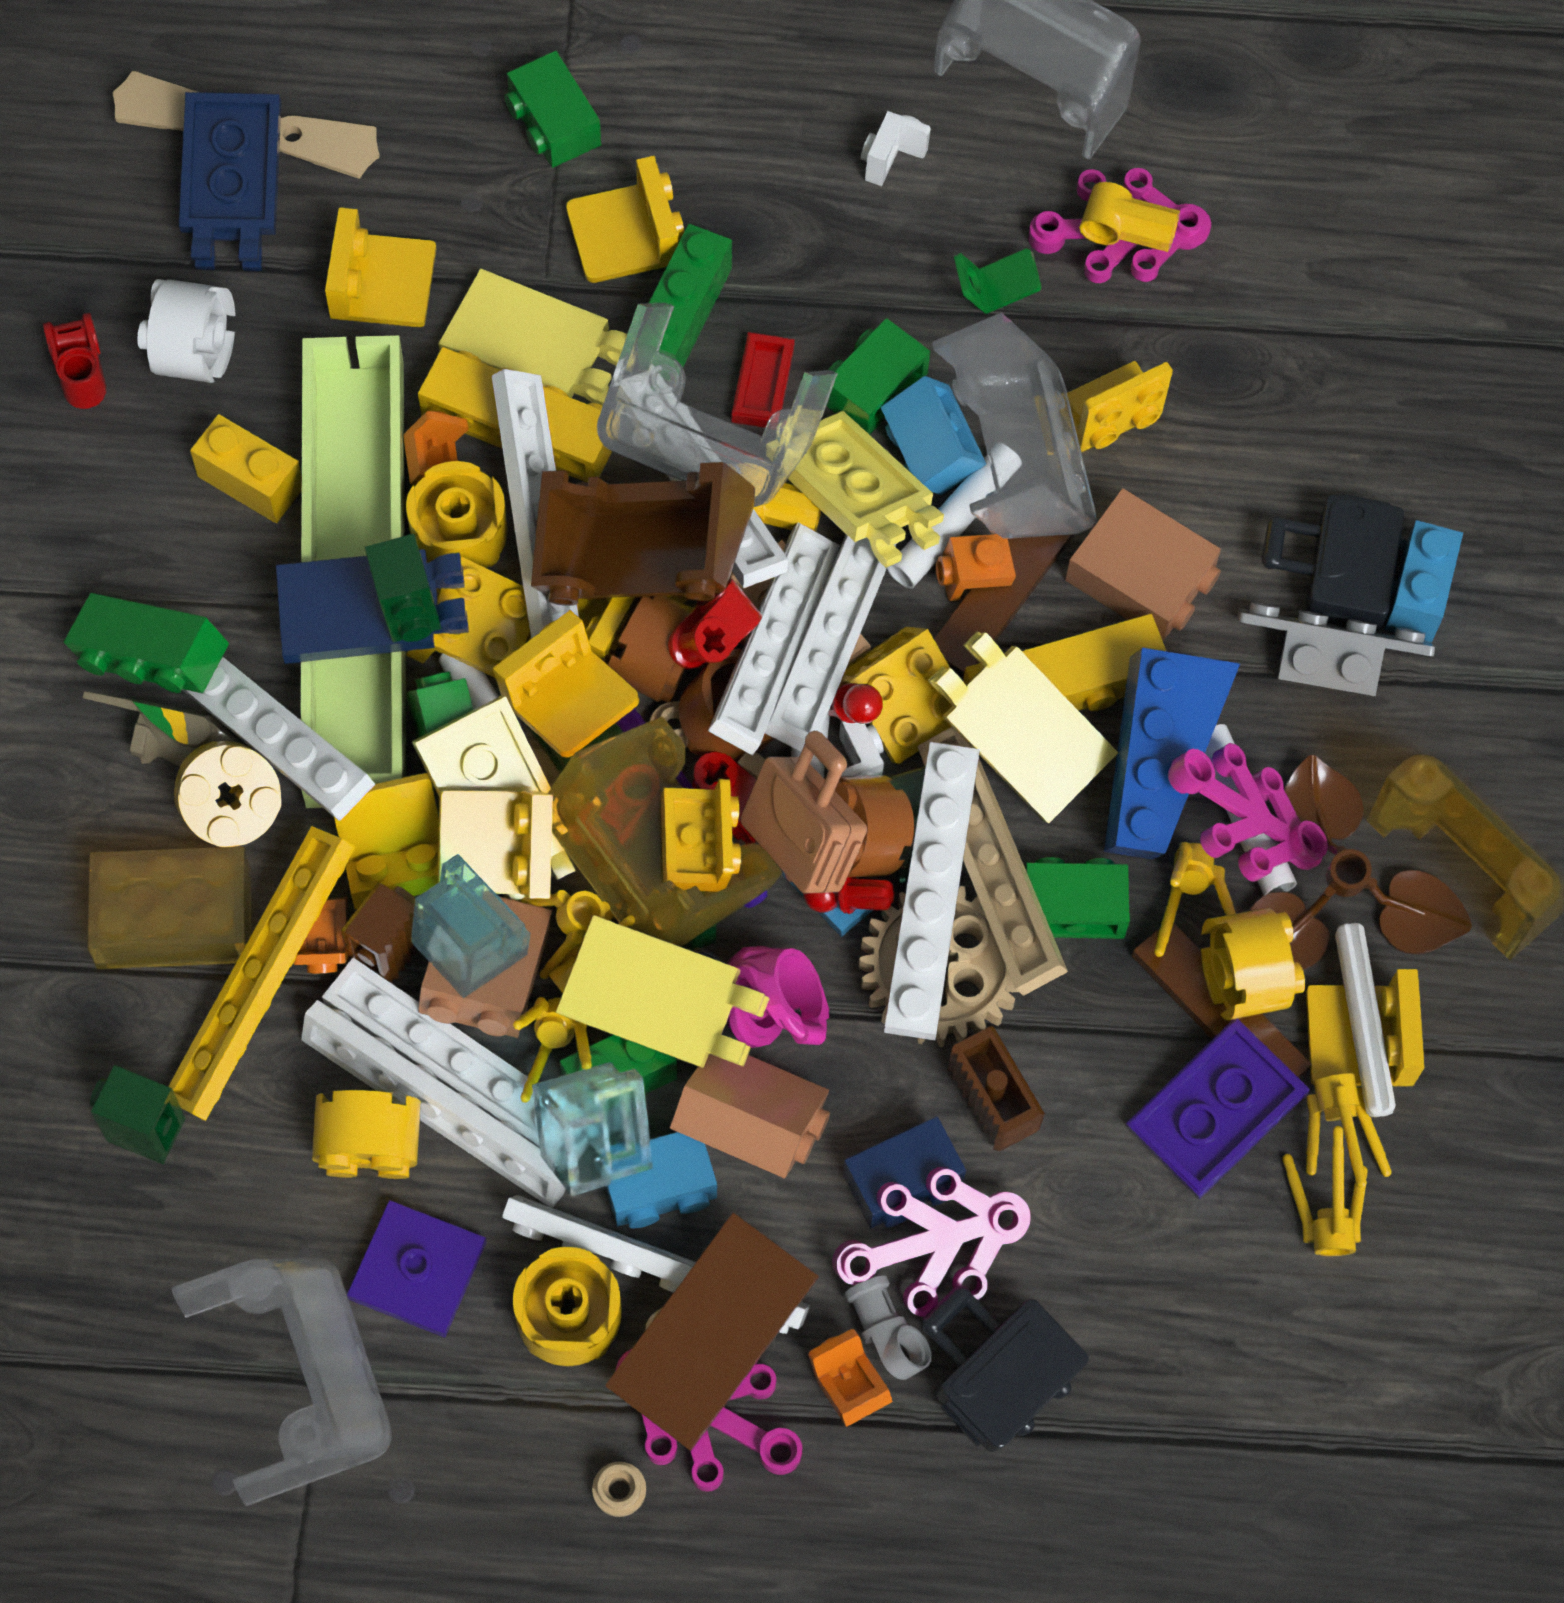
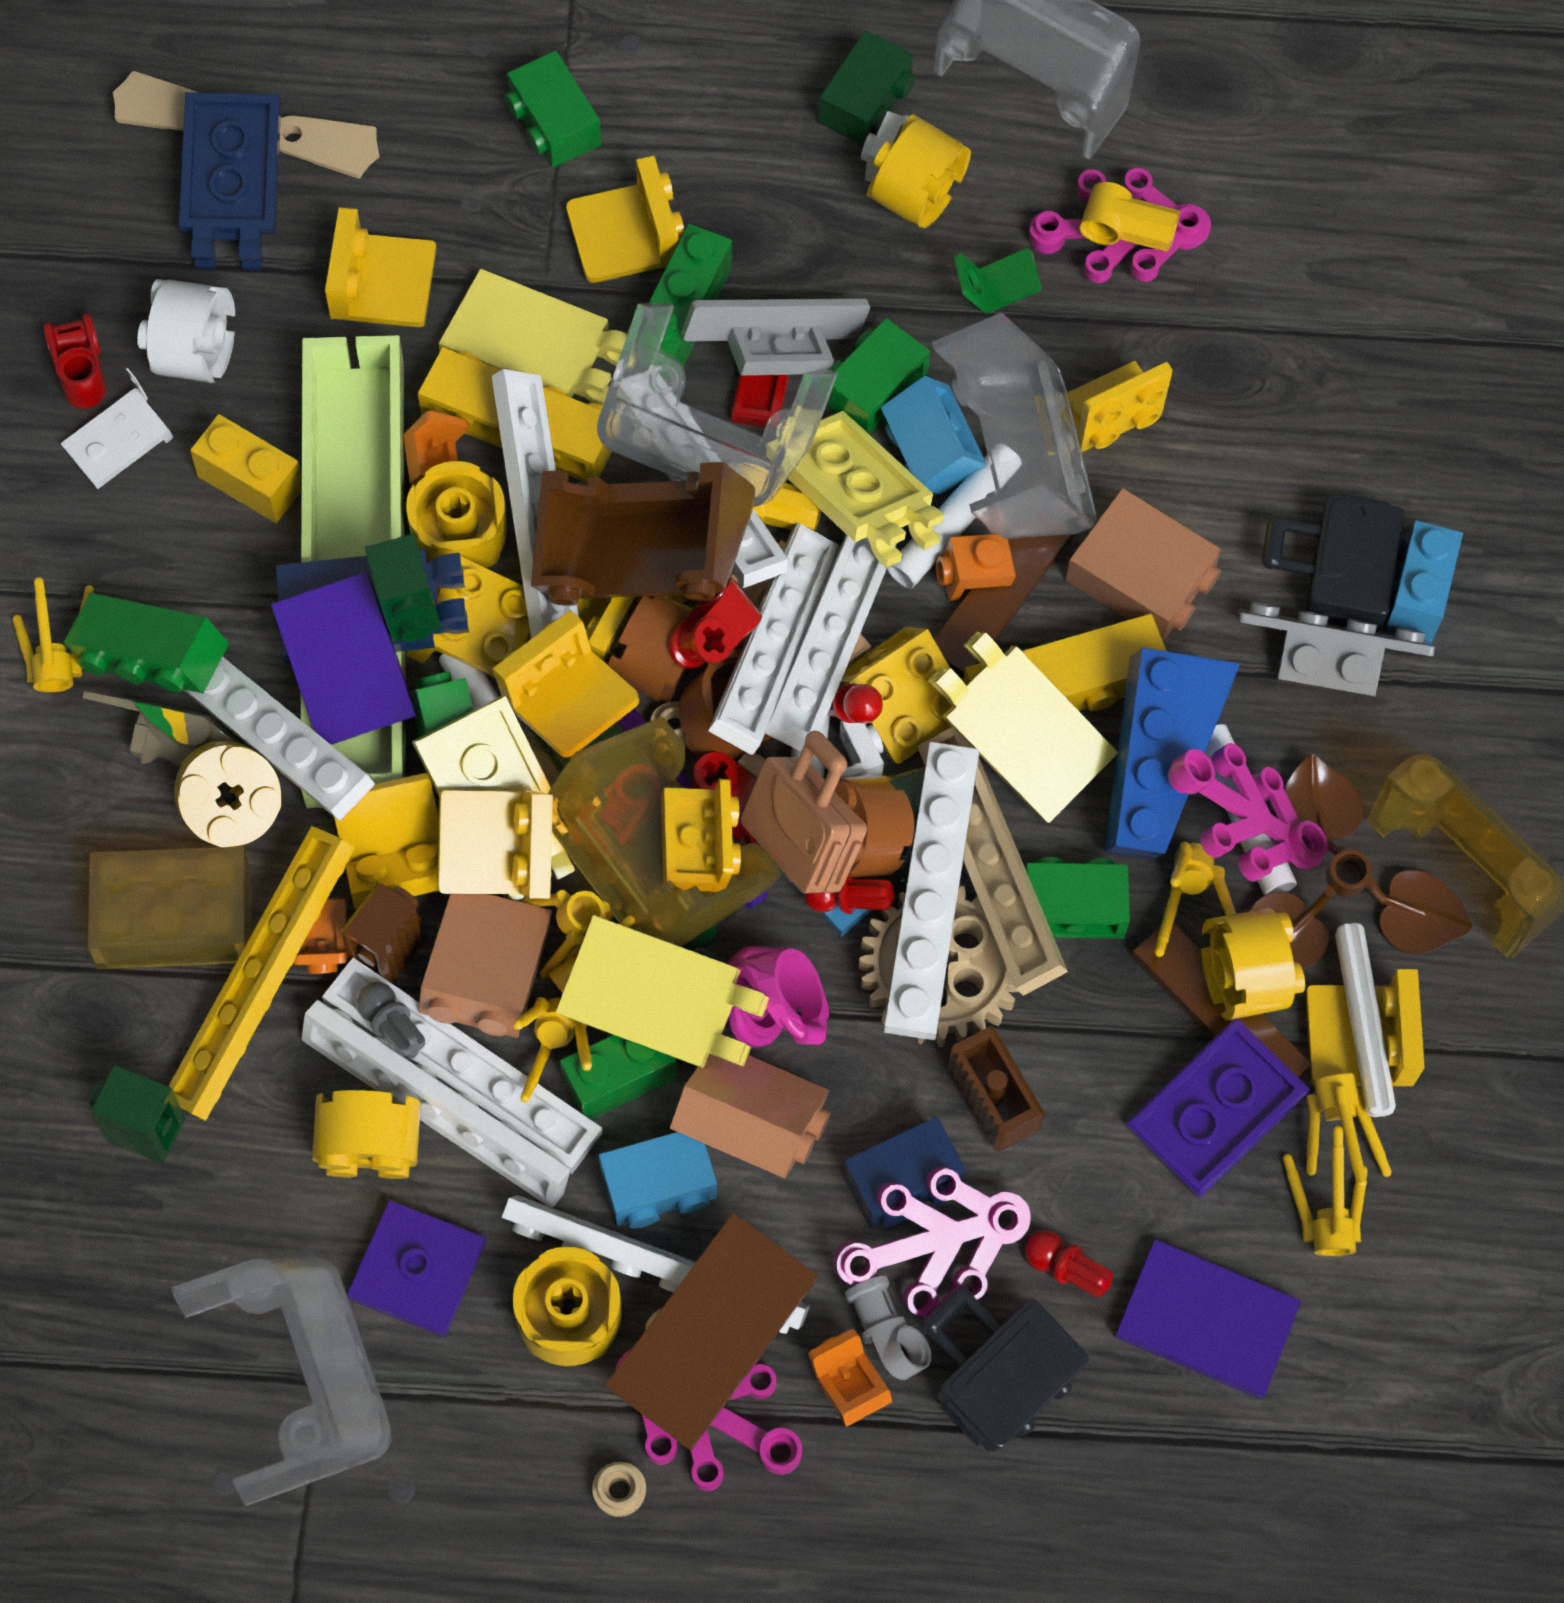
clear light blue plate [411,854,531,999] -> none
clear light blue plate [532,1062,653,1196] -> none
none -> yellow plant [12,577,94,692]
none -> white piece [60,368,174,489]
none -> dark purple tile [271,572,418,745]
none -> dark grey axle [356,982,425,1059]
none -> light grey bracket [681,299,870,375]
none -> dark green brick [818,30,916,146]
none -> yellow brick [866,114,971,228]
none -> red axle [1024,1230,1113,1297]
none -> dark purple tile [1115,1239,1301,1400]

